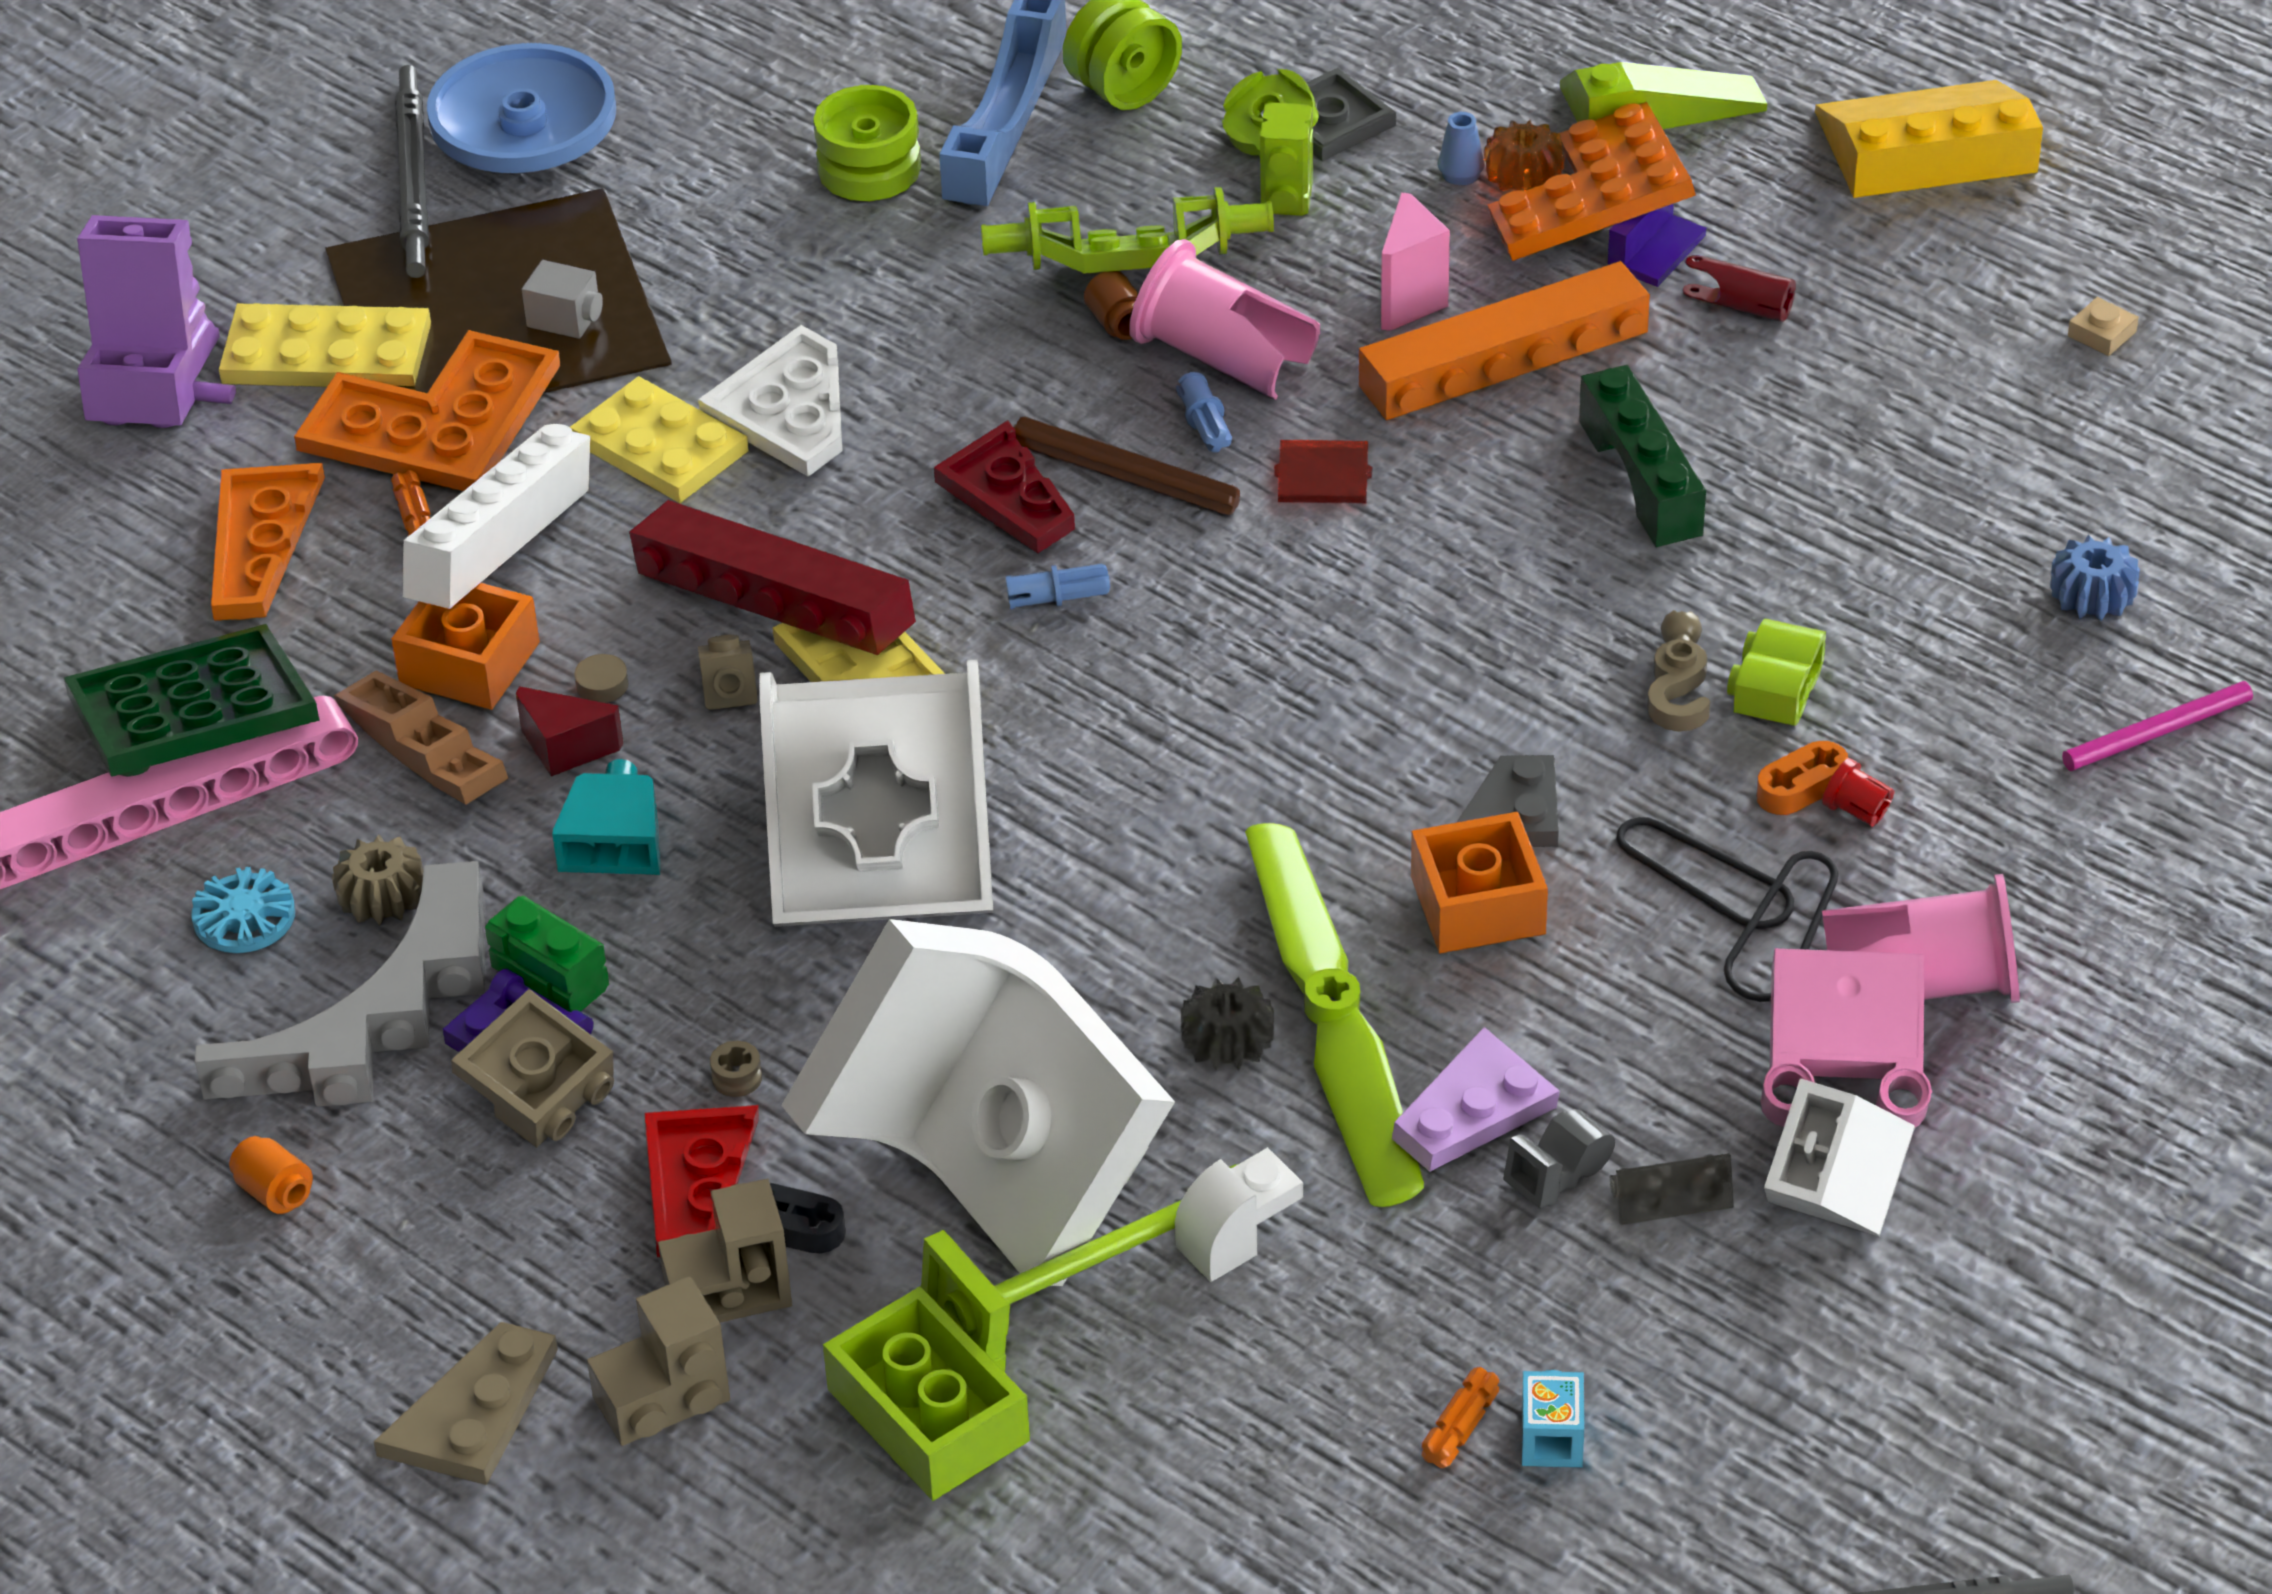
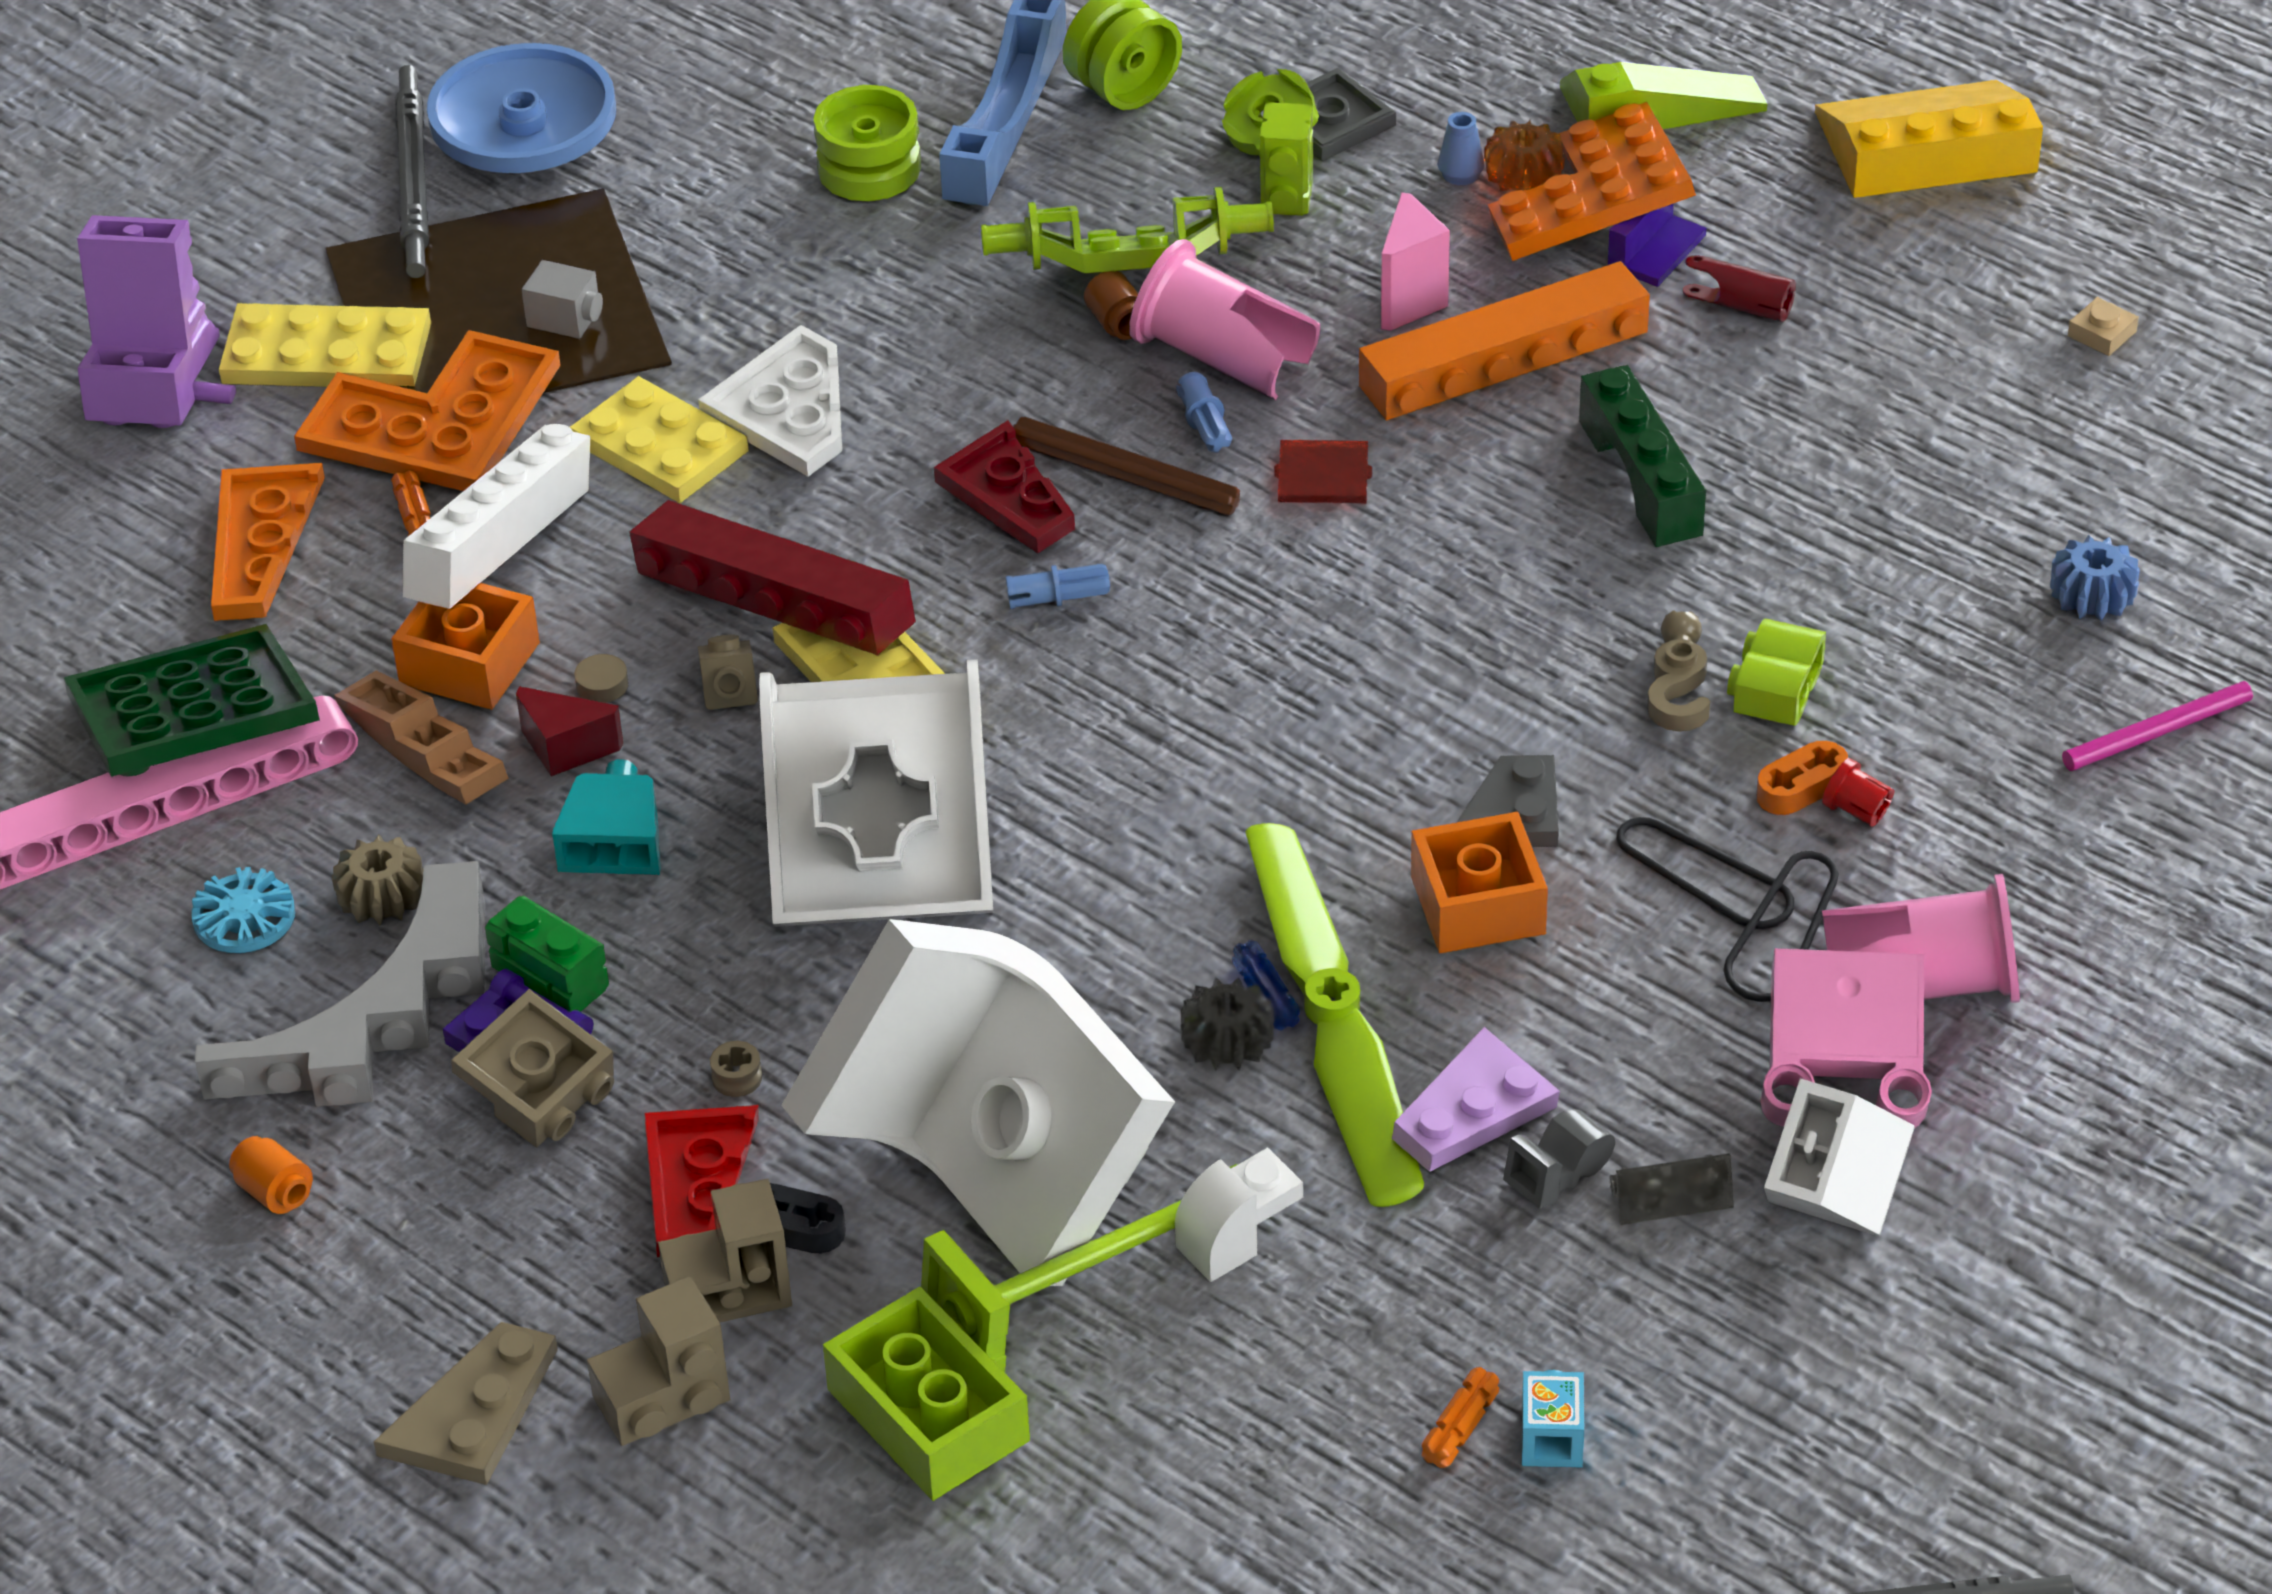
none -> clear blue axle [1232,940,1300,1031]

